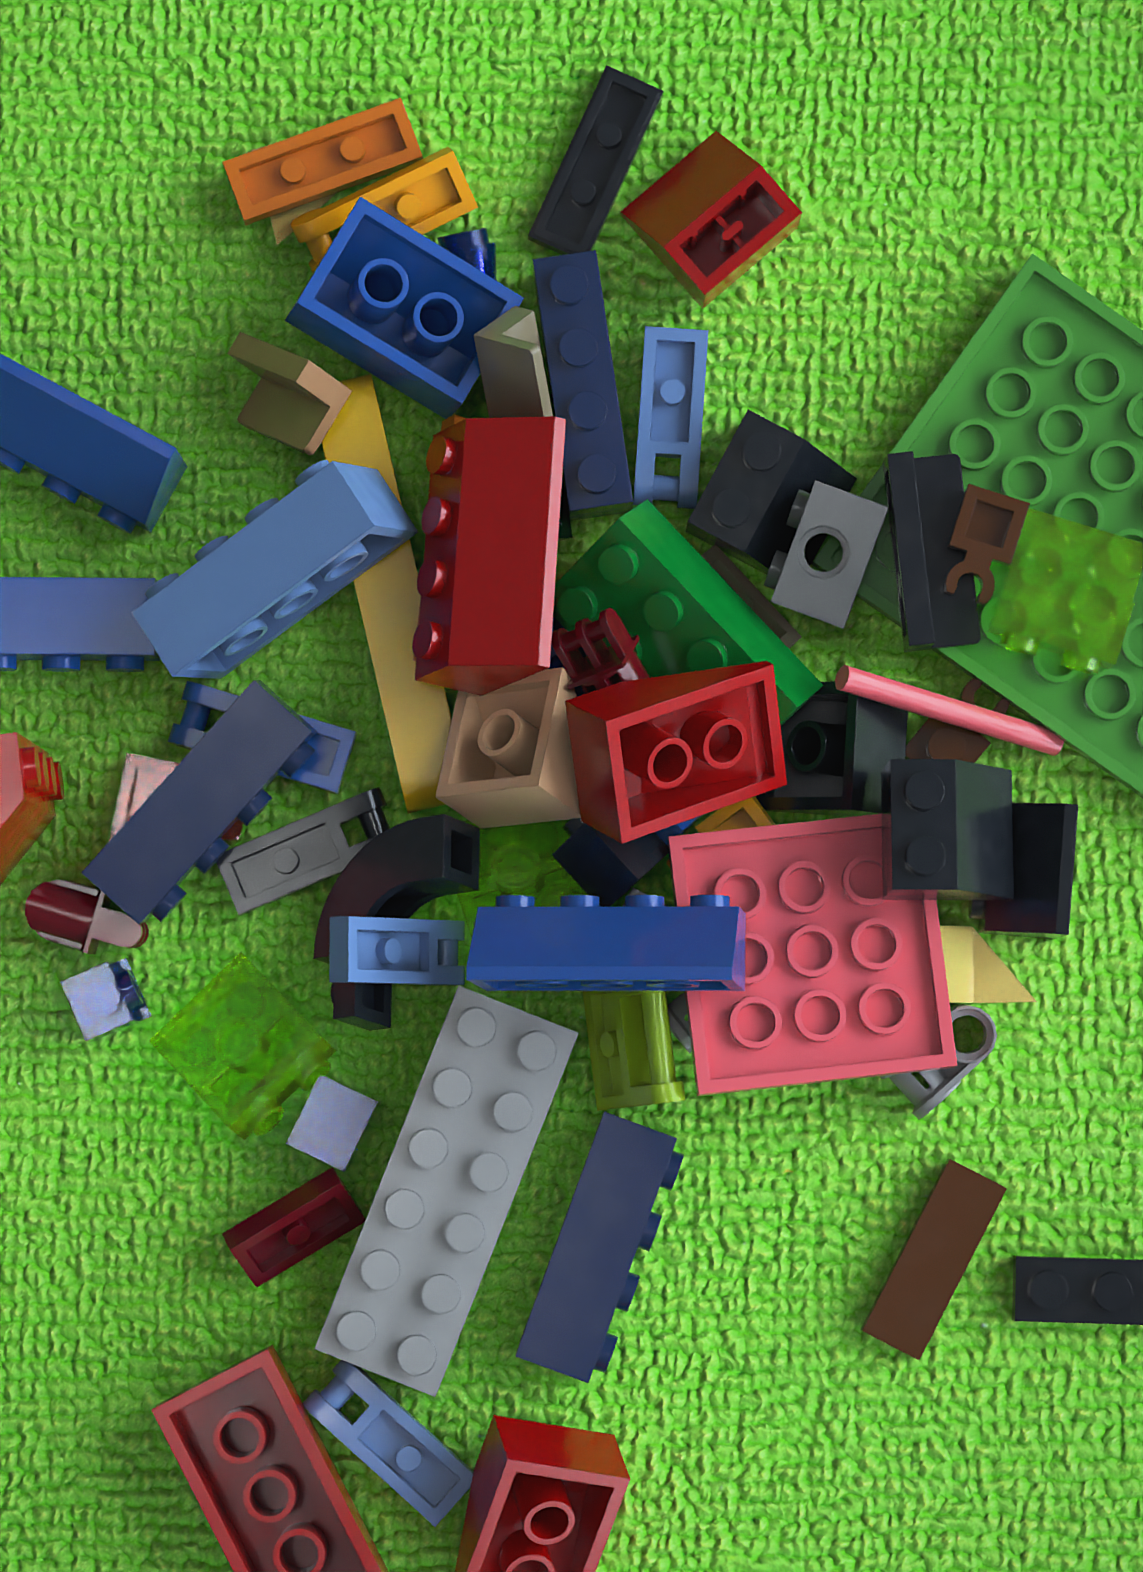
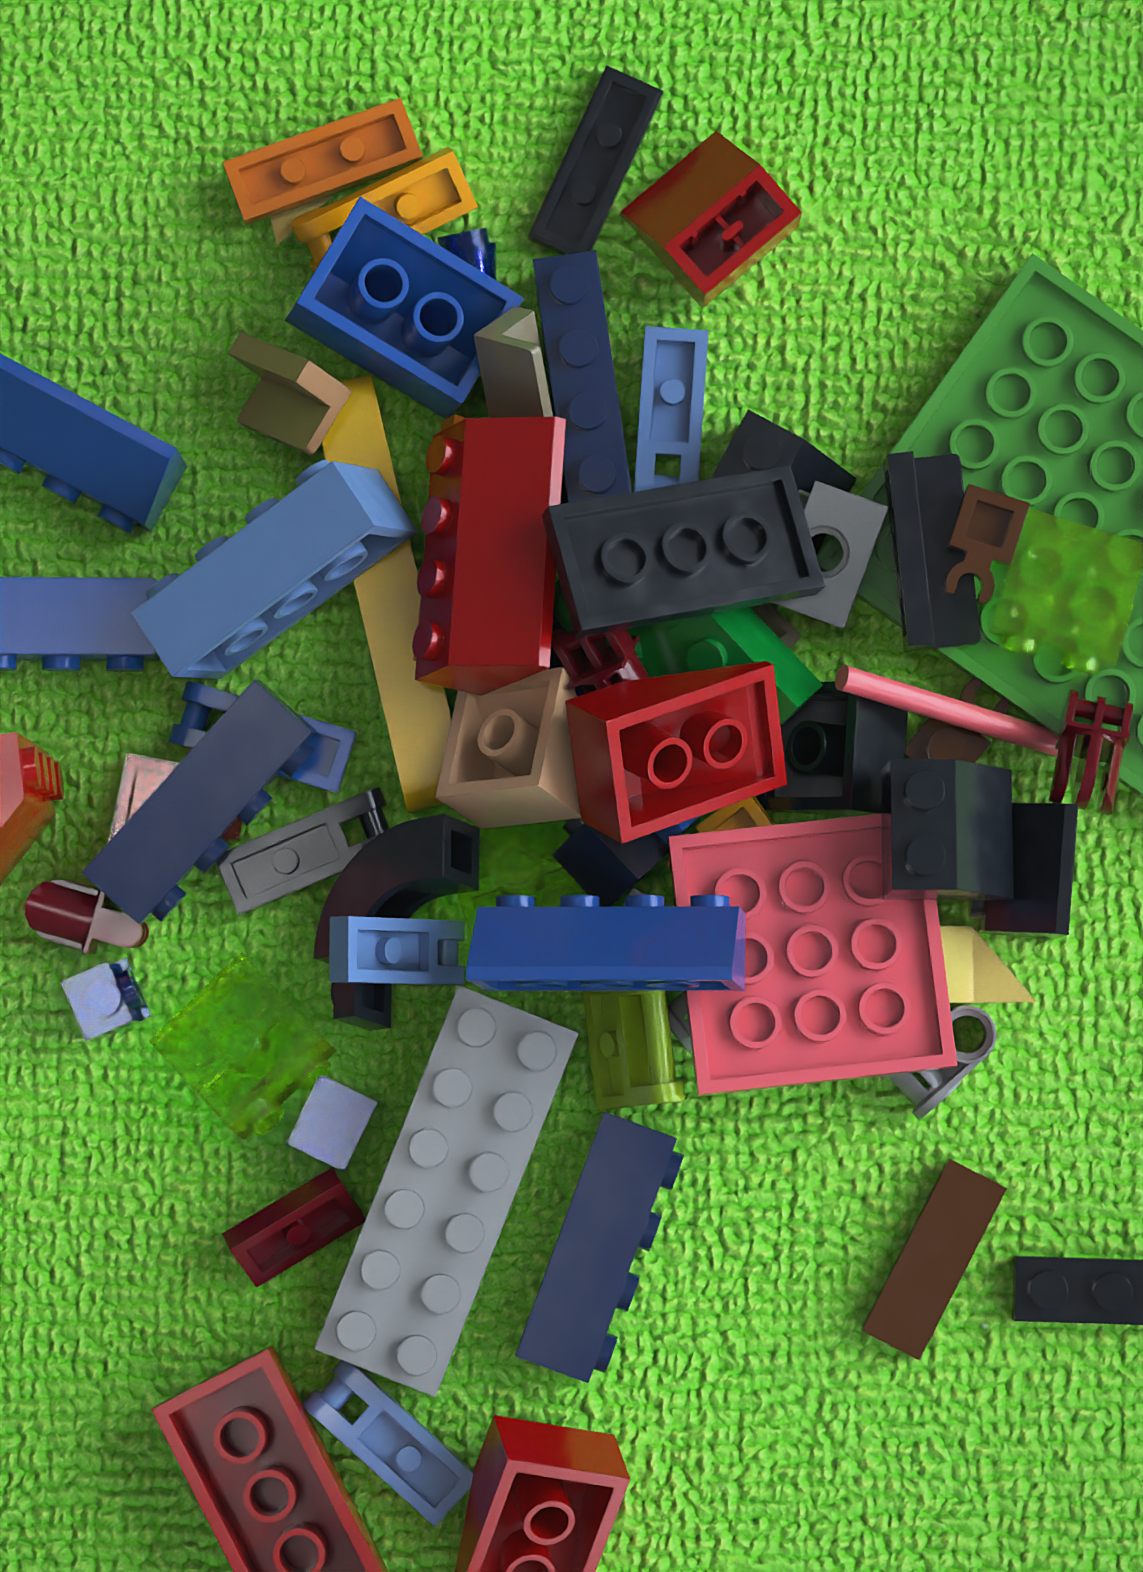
none -> black plate [542,465,825,638]
none -> dark red arm [1049,689,1133,815]

